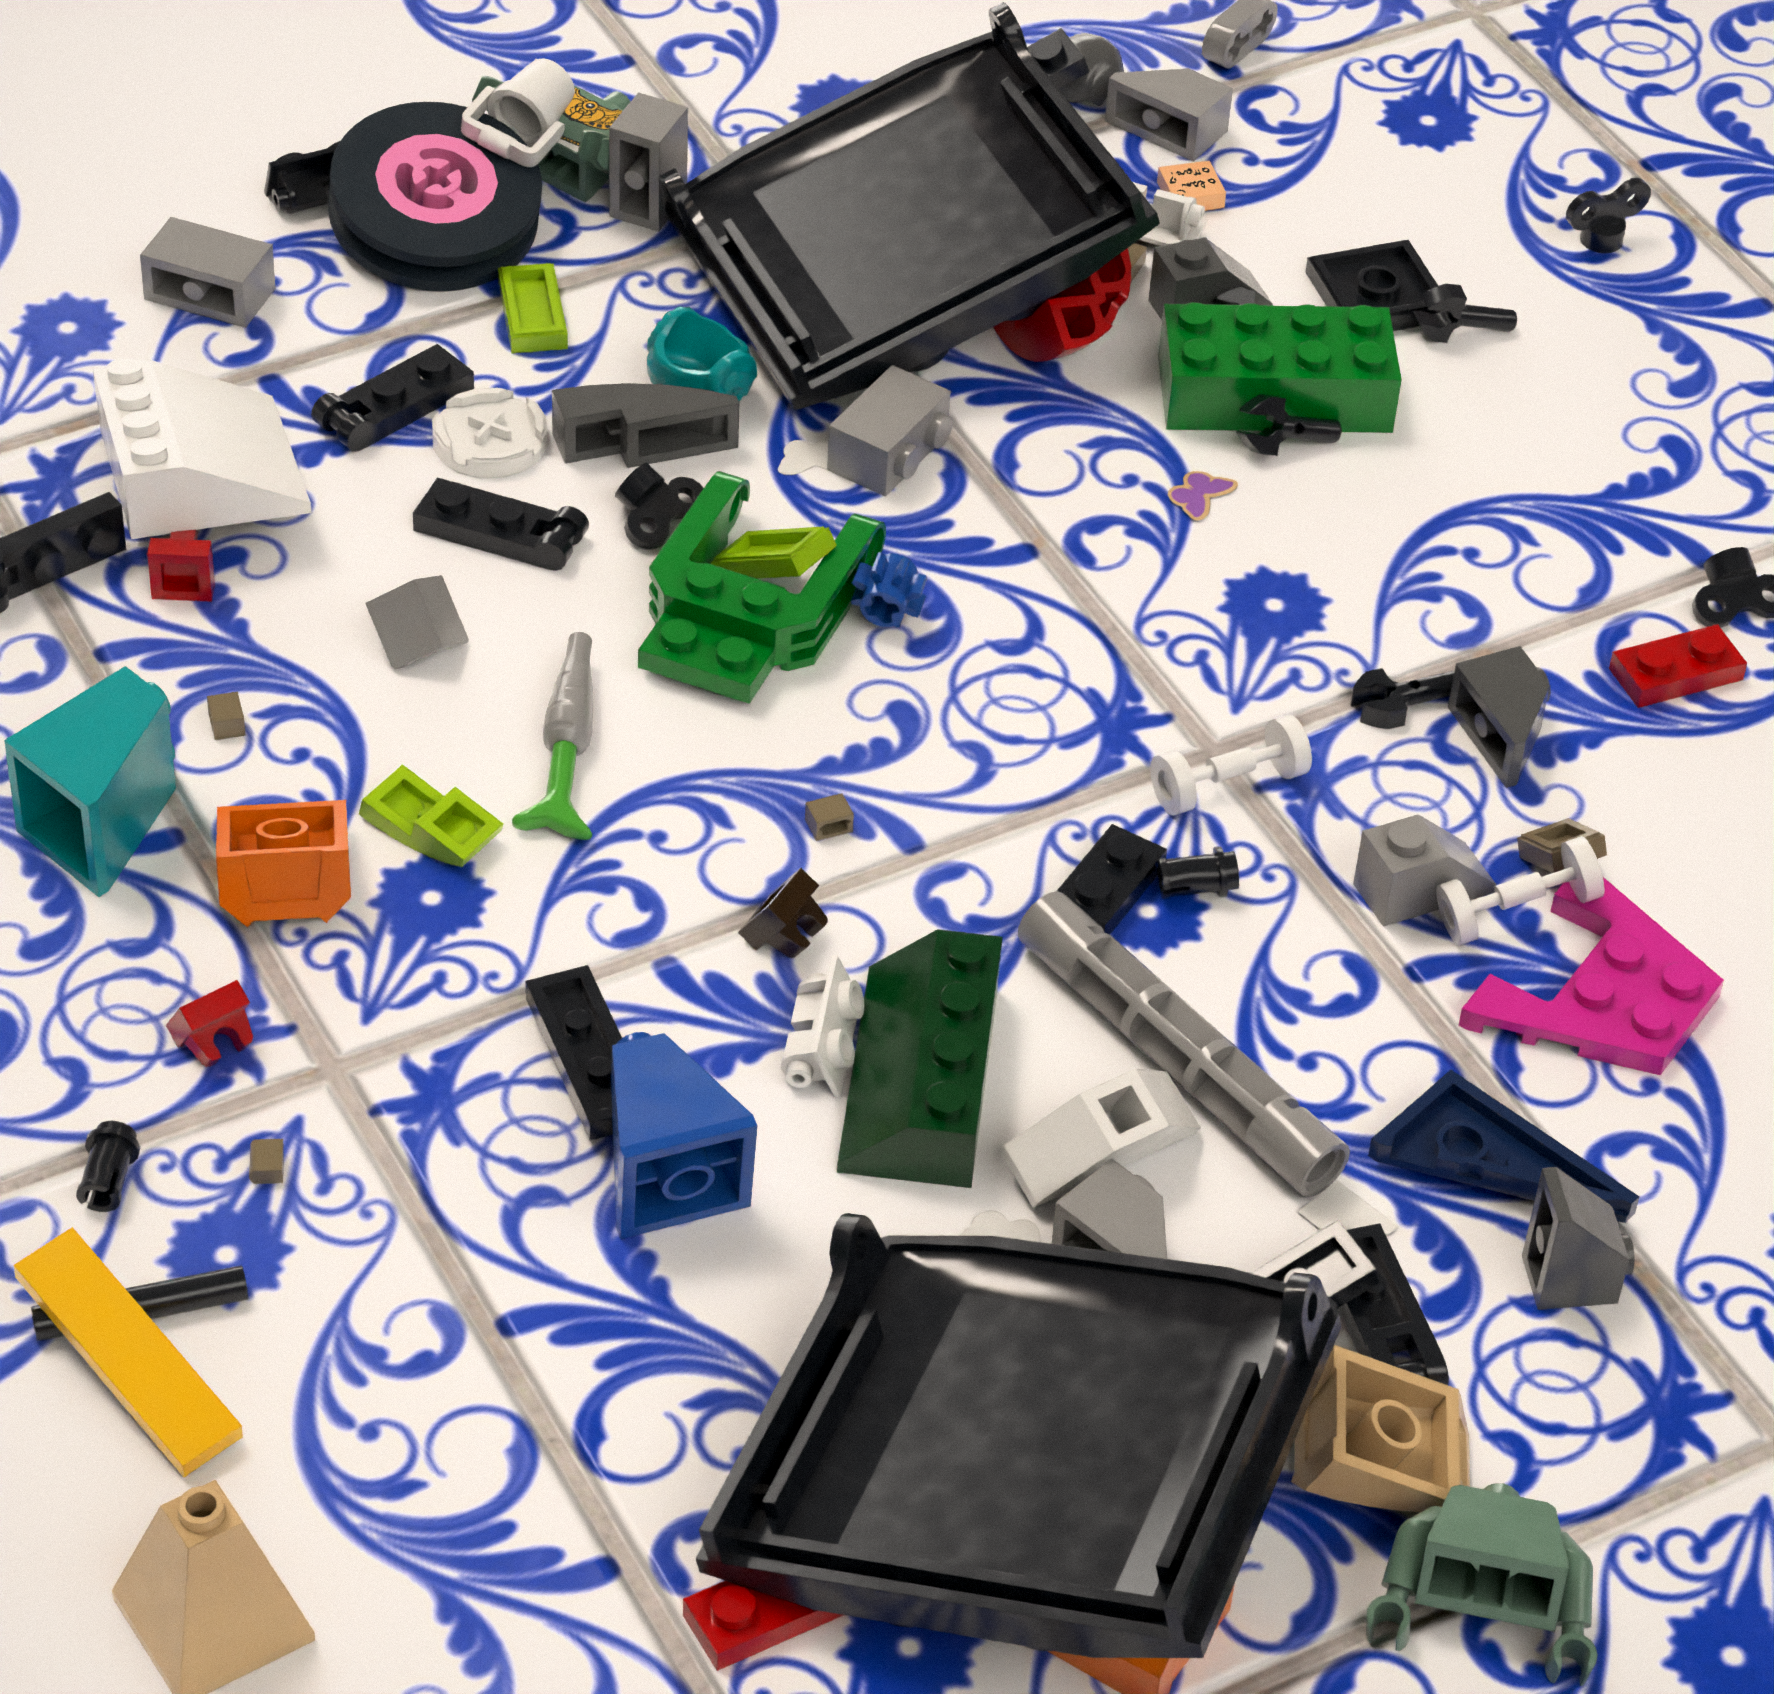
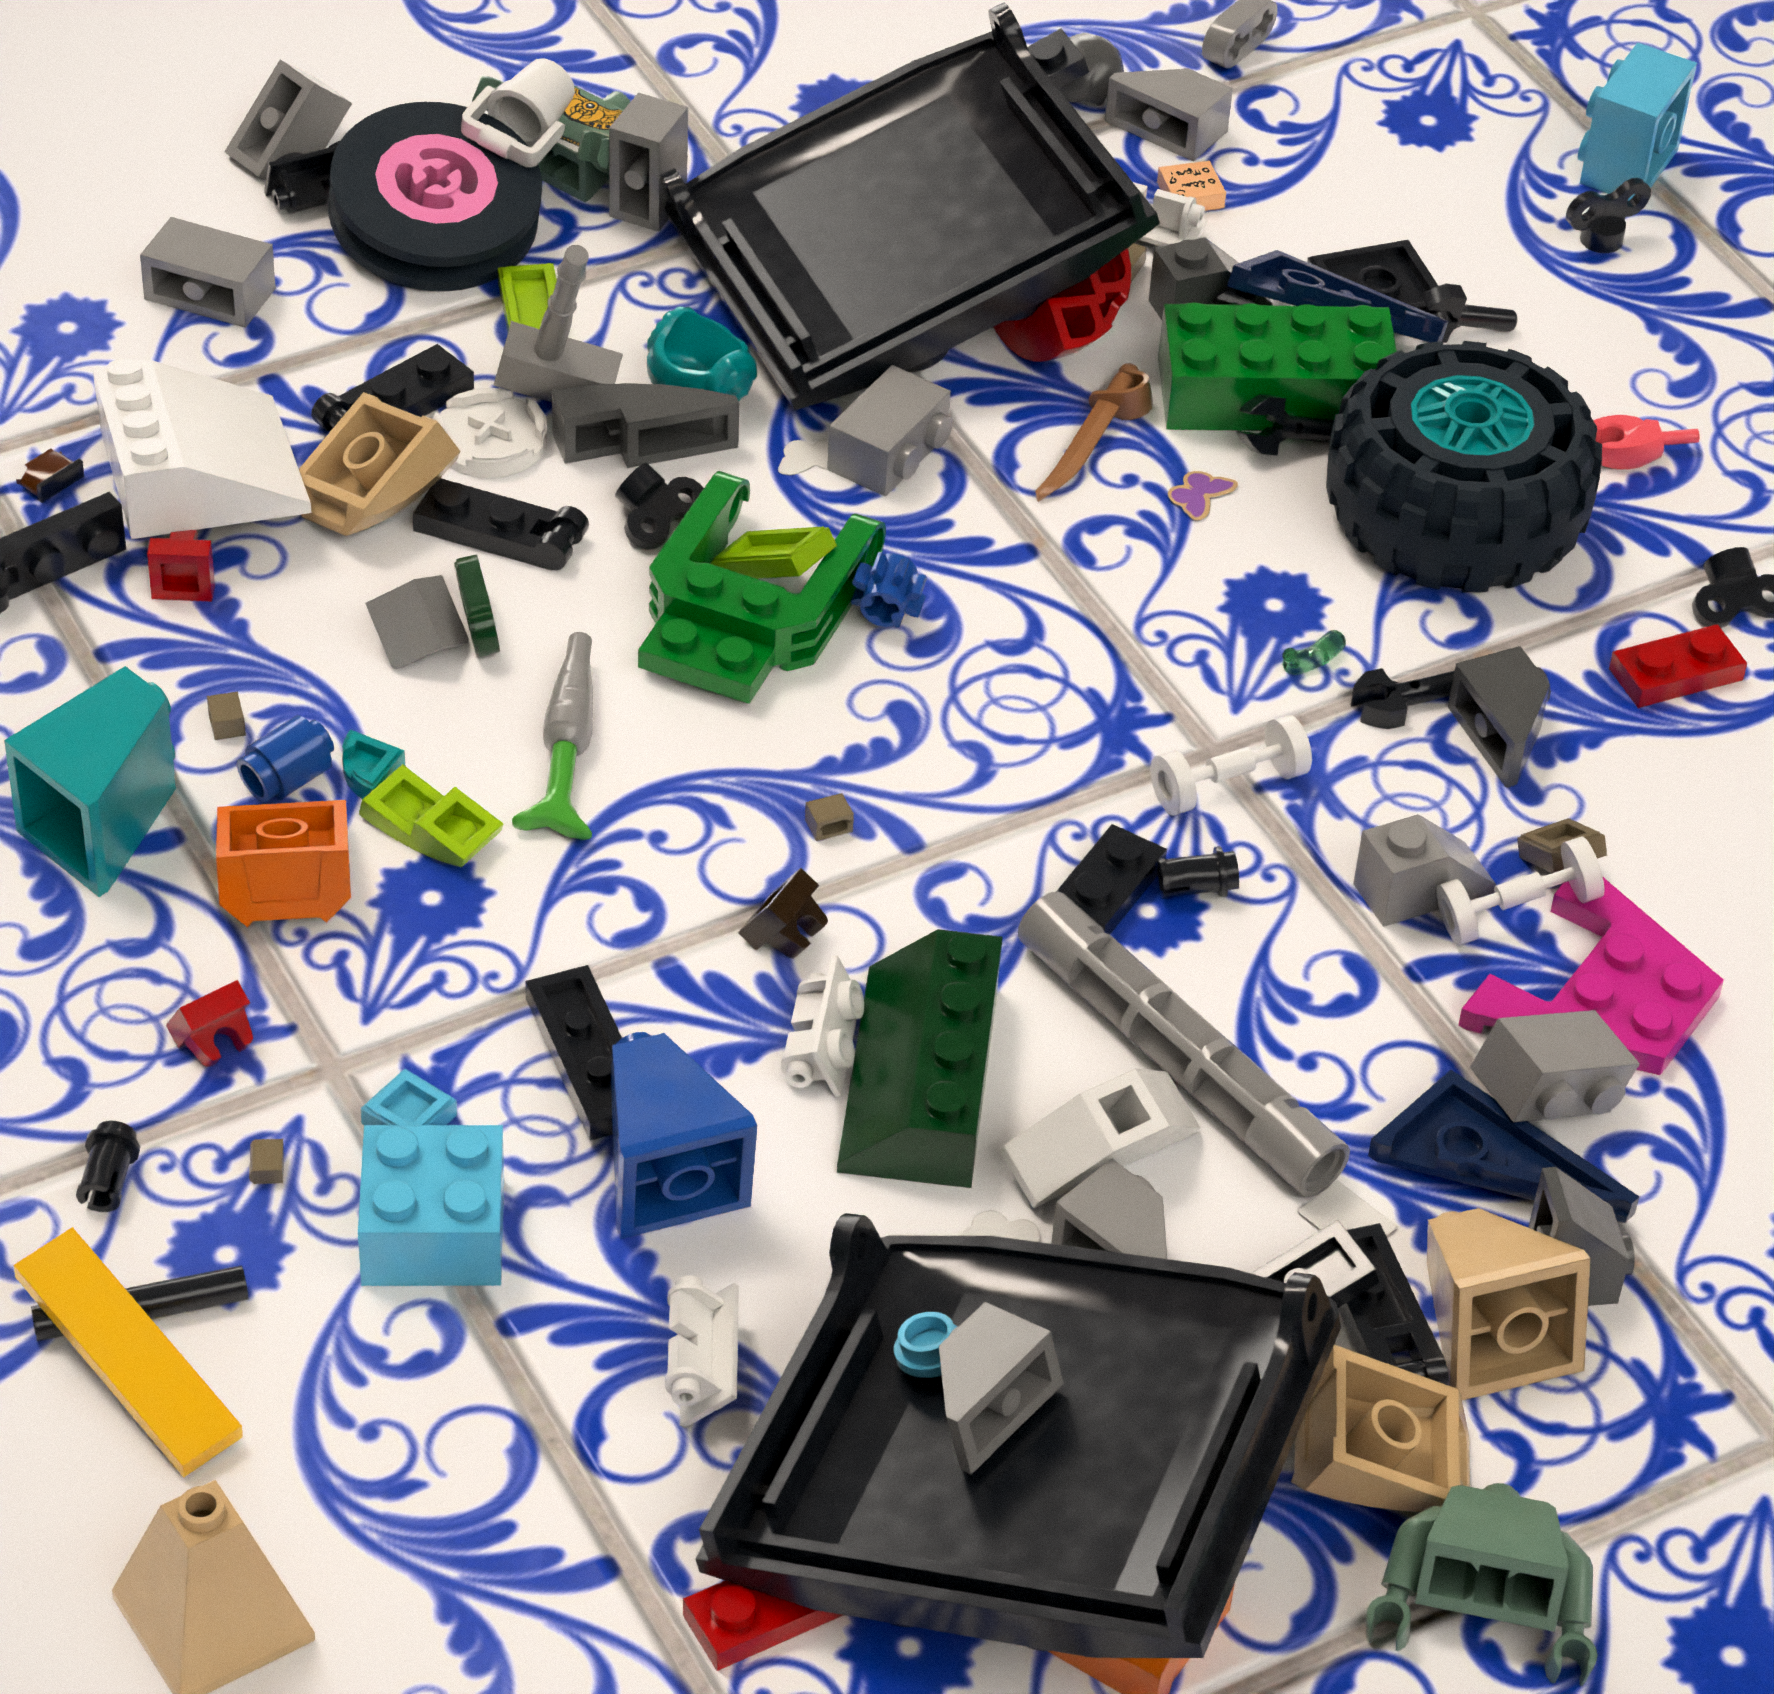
none -> piece [16,448,84,503]
none -> light grey slope [224,59,352,180]
none -> blue brick [237,715,334,803]
none -> tan slope [299,392,461,536]
none -> teal tile [342,730,406,799]
none -> medium azure brick [358,1125,504,1286]
none -> medium azure tile [361,1069,457,1125]
none -> dark green tile [454,554,500,656]
none -> light grey piece [493,245,623,402]
none -> white hinge [665,1275,739,1428]
none -> medium azure plate [894,1312,958,1378]
none -> light grey slope [939,1302,1064,1474]
none -> medium nougat sword [1035,363,1153,502]
none -> dark blue wing [1227,250,1449,343]
none -> clear green piece [1282,630,1346,675]
none -> black wheel [1326,341,1602,593]
none -> tan slope [1427,1208,1591,1400]
none -> light grey brick [1470,1010,1640,1122]
none -> medium azure brick [1577,42,1697,201]
none -> coral hand [1593,415,1700,469]

